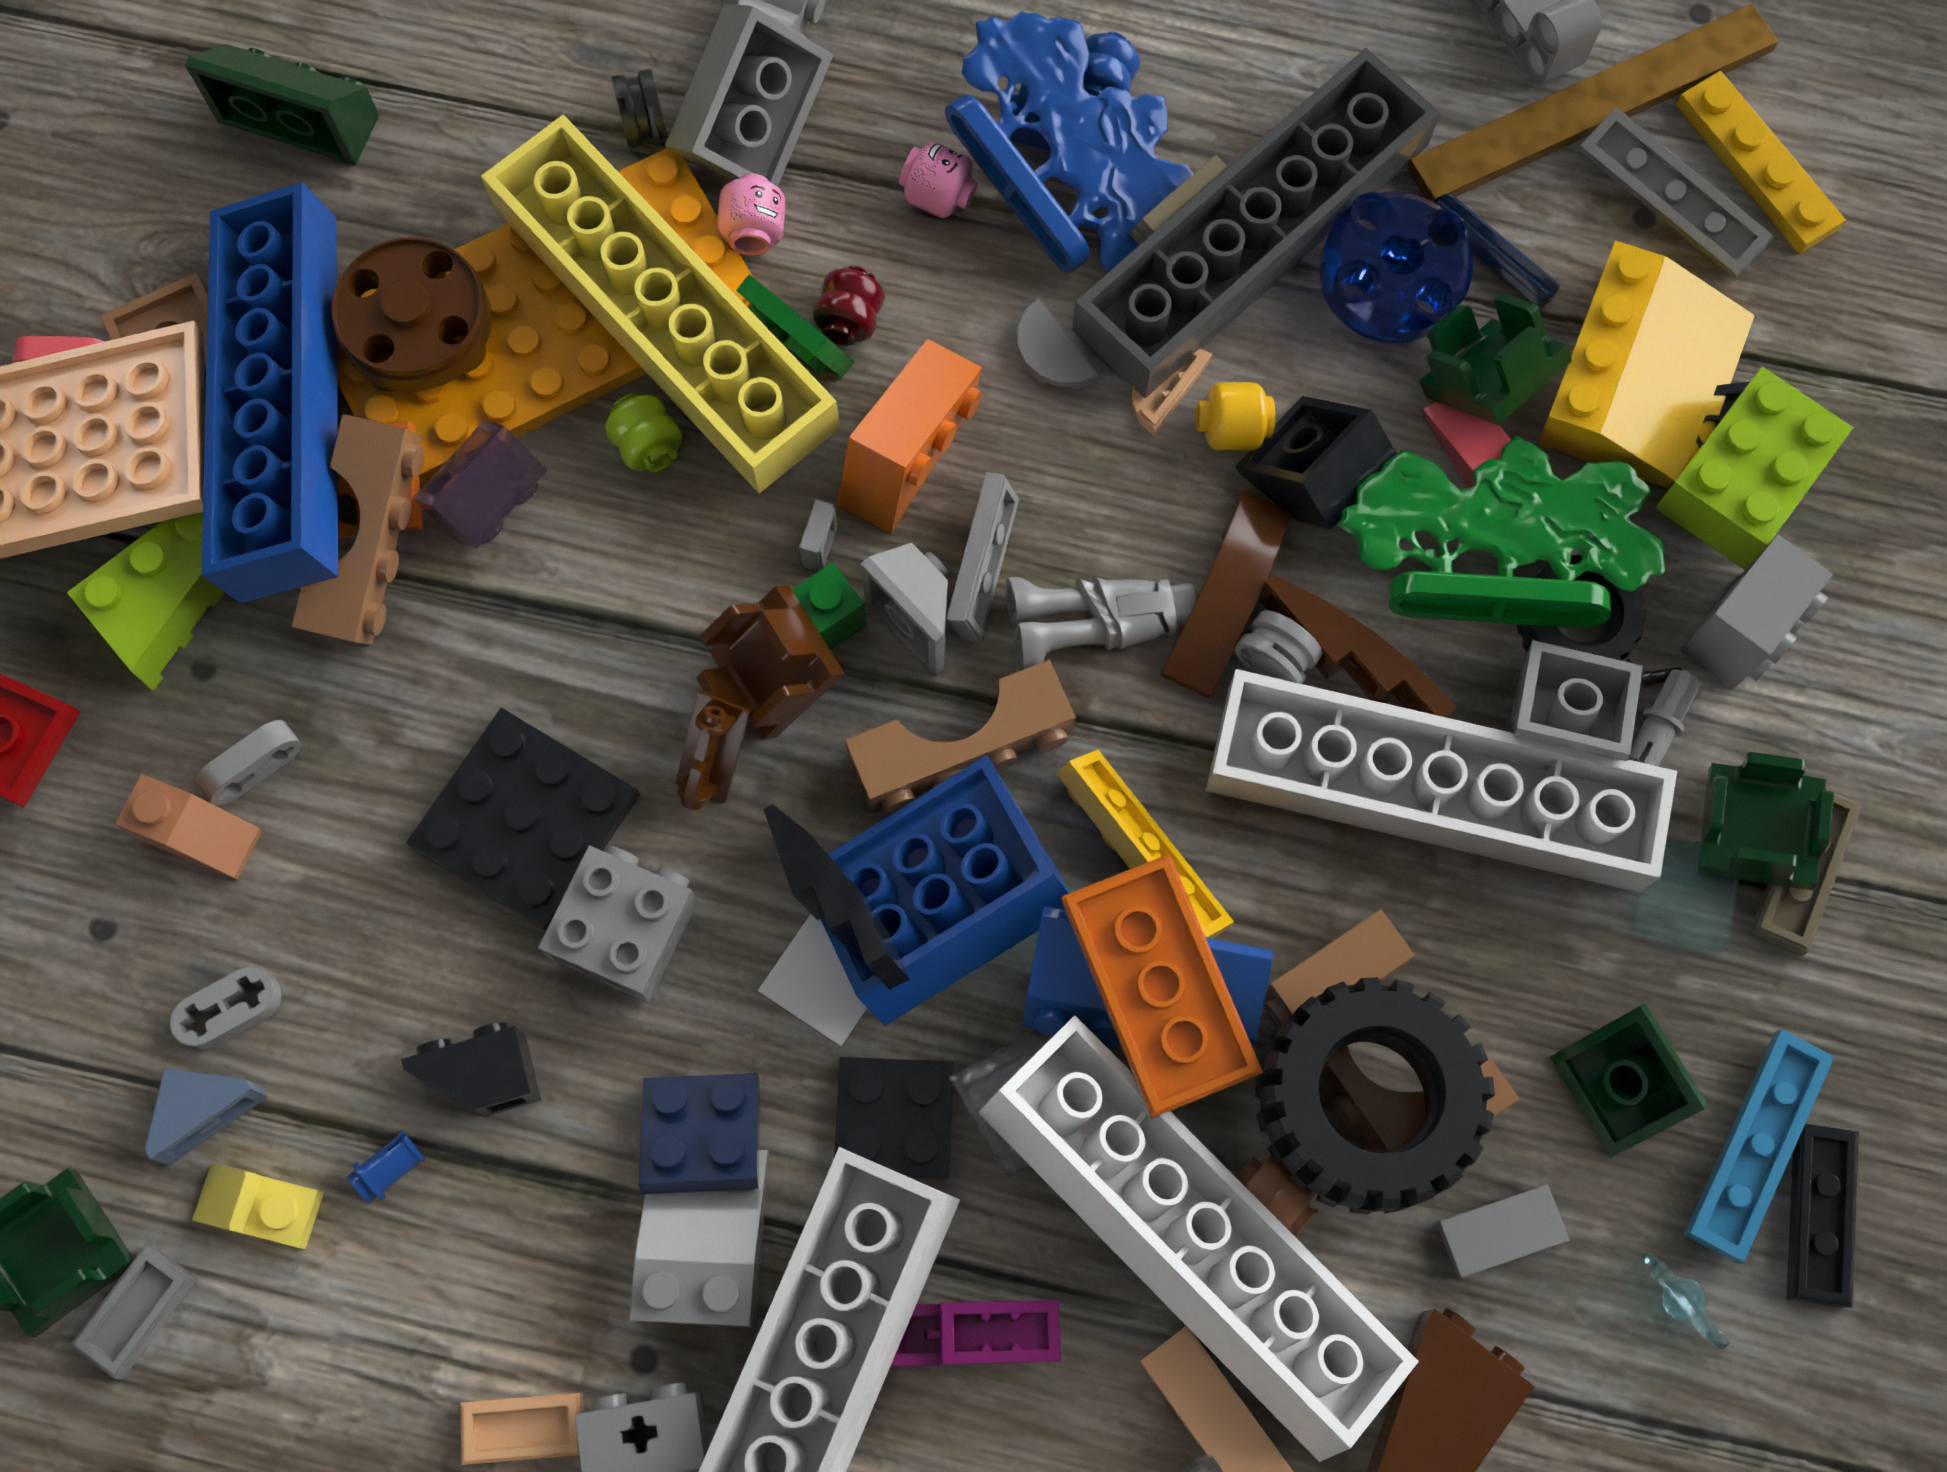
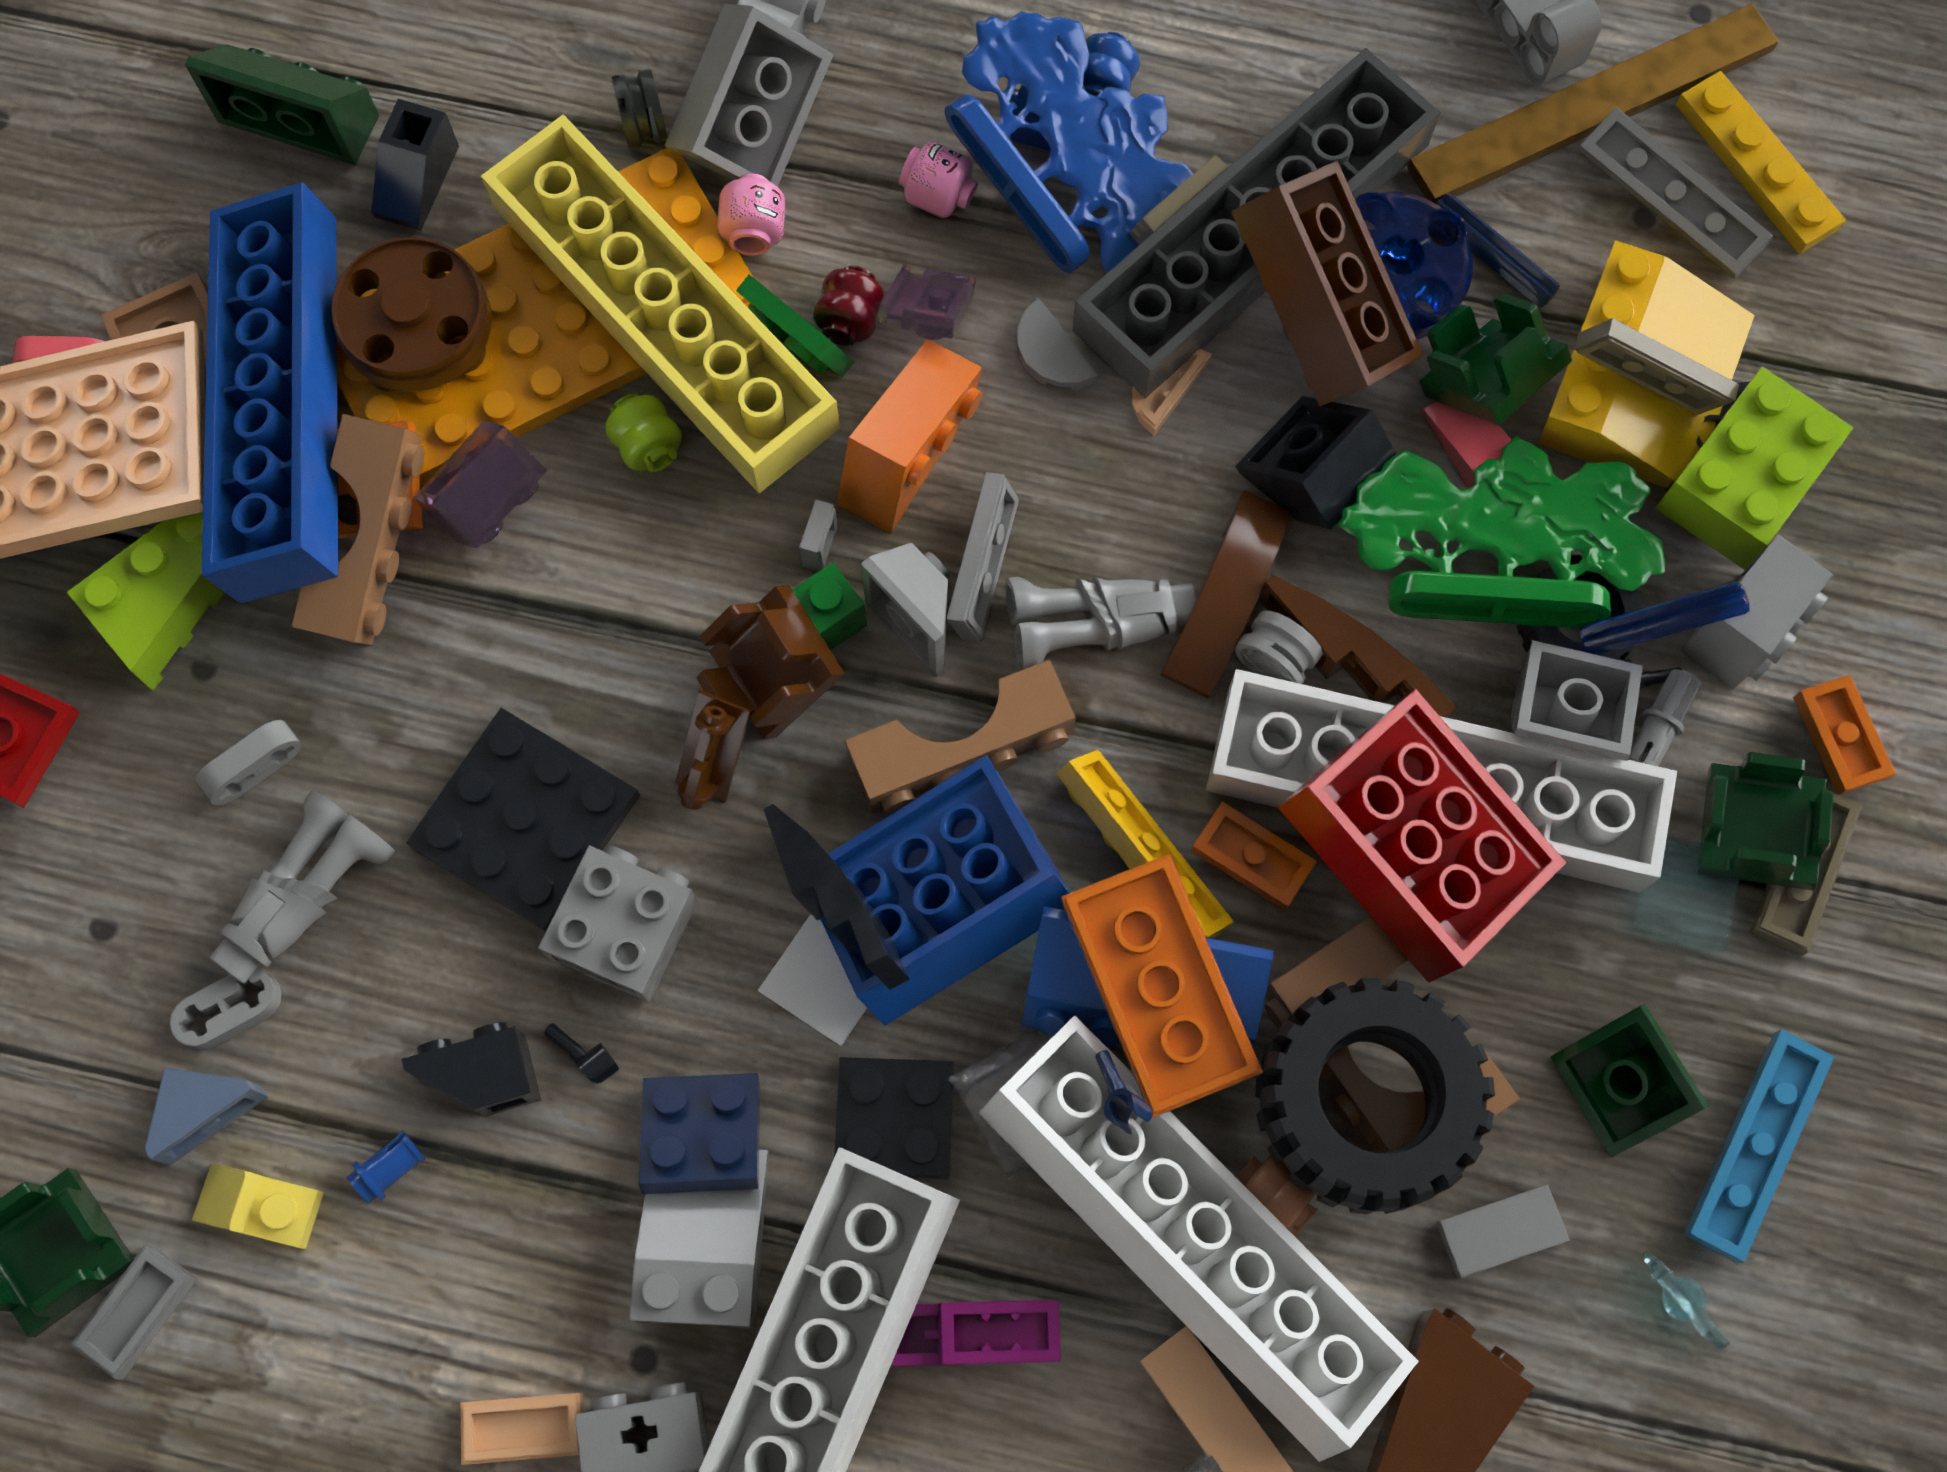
nougat slope [115,774,262,881] -> none
yellow head [1195,382,1275,451] -> none
black tile [1786,1124,1859,1308] -> none
none -> light grey piece [209,790,395,984]
none -> black slope [371,98,459,231]
none -> black hand [544,1023,619,1084]
none -> clear purple plate [878,264,976,340]
none -> dark blue hand [1095,1050,1152,1134]
none -> orange plate [1191,801,1317,911]
none -> reddish brown slope [1232,161,1423,407]
none -> red slope [1278,689,1566,983]
none -> dark tan tile [1574,318,1739,415]
none -> clear blue axle [1580,582,1750,655]
none -> orange plate [1793,675,1896,795]

